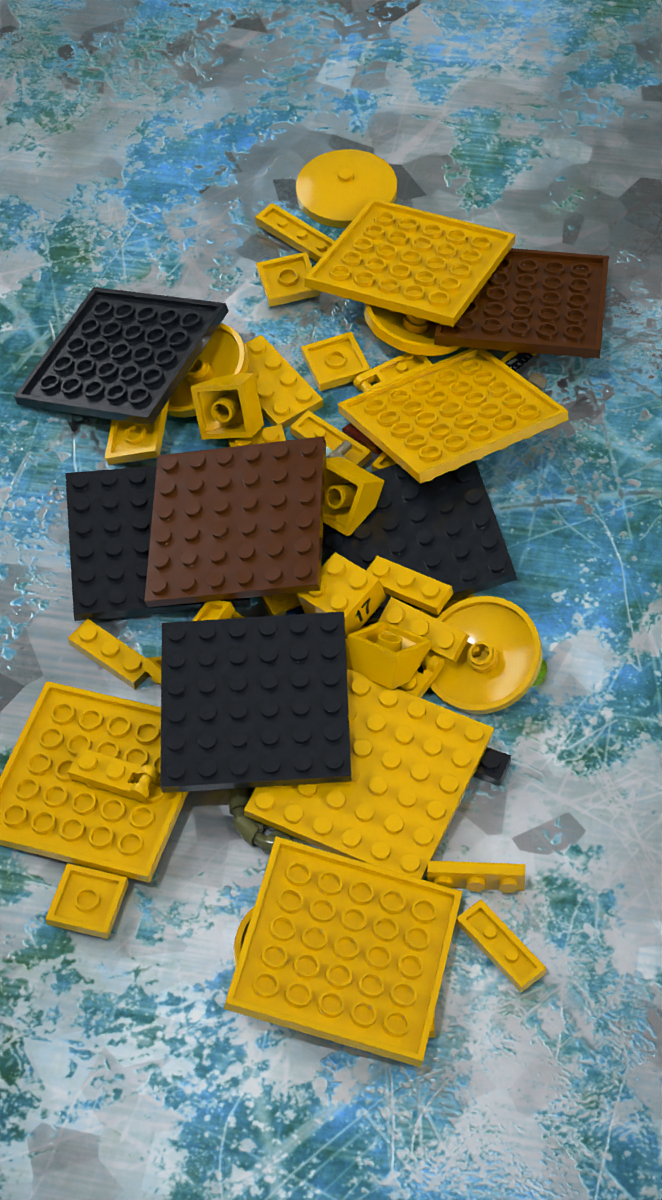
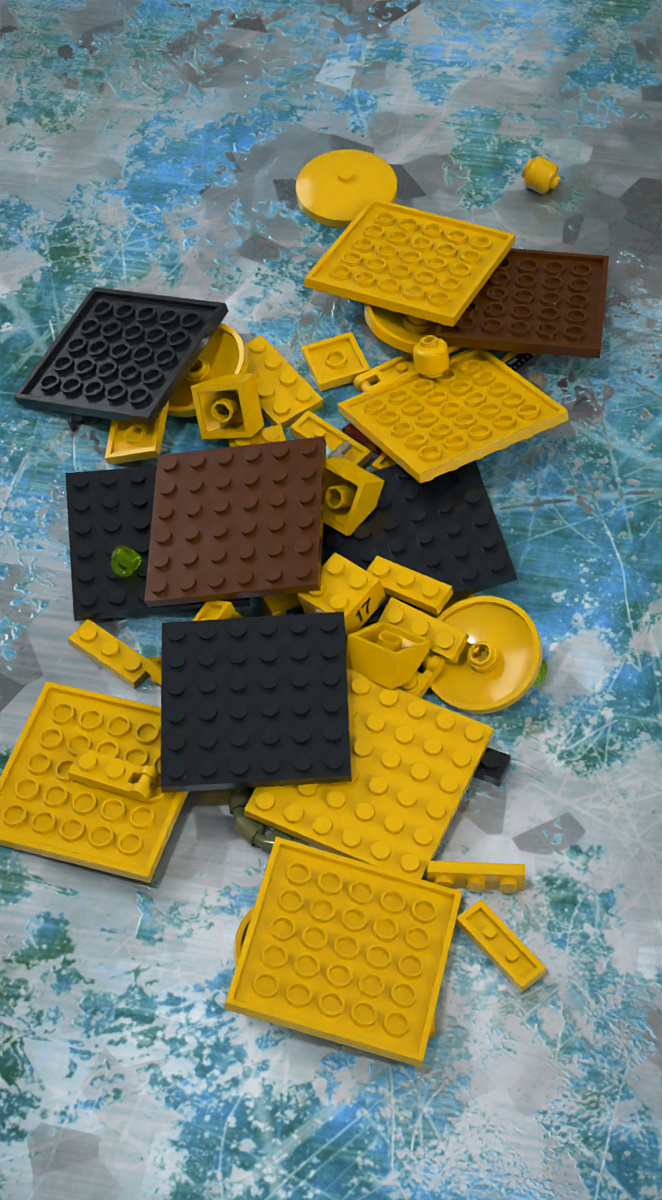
yellow plate [45,863,129,939] -> none
yellow plate [255,203,335,262] -> none
yellow plate [256,252,320,307] -> none
none -> clear neon green tile [111,545,142,577]
none -> yellow head [412,335,450,378]
none -> yellow head [521,156,561,194]

